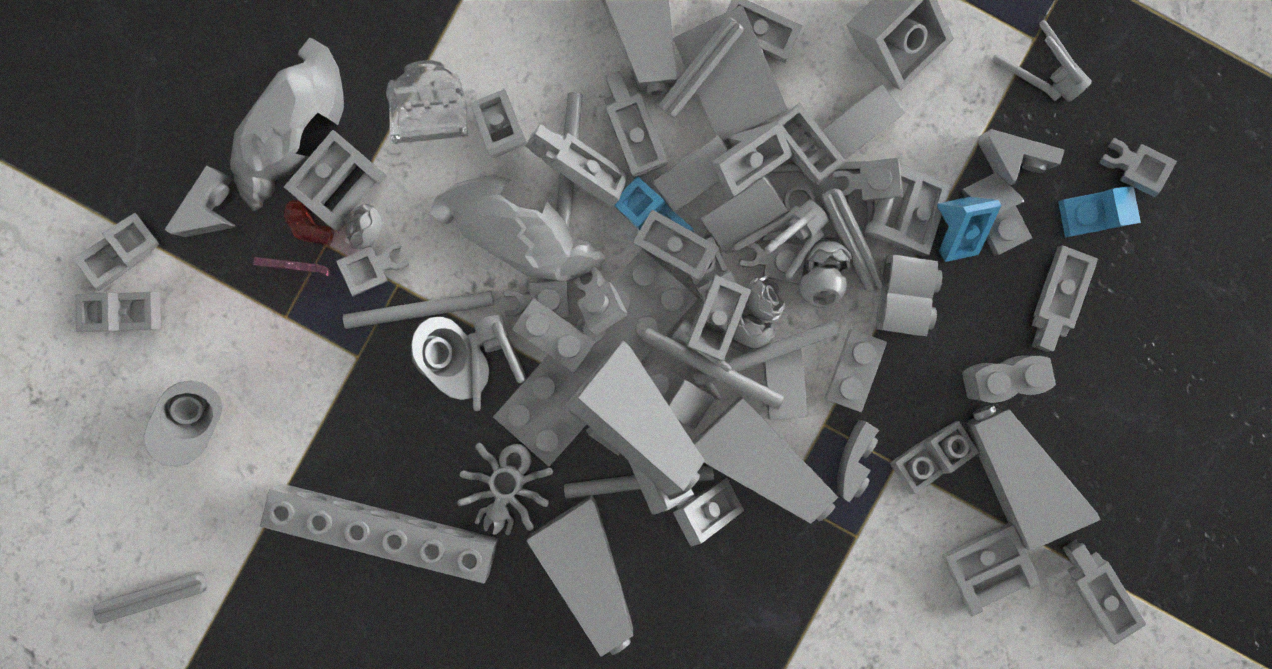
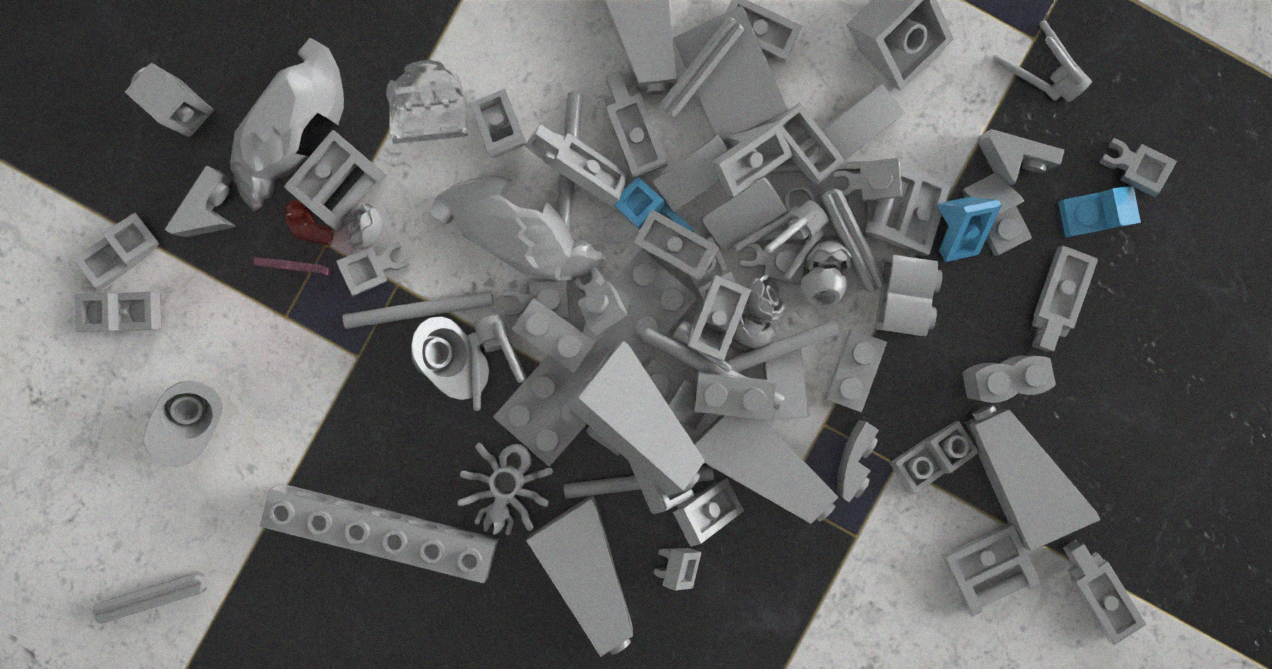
none -> light grey brick [125,63,214,137]
none -> light grey tile [653,548,702,591]
none -> light grey plate [694,372,776,421]

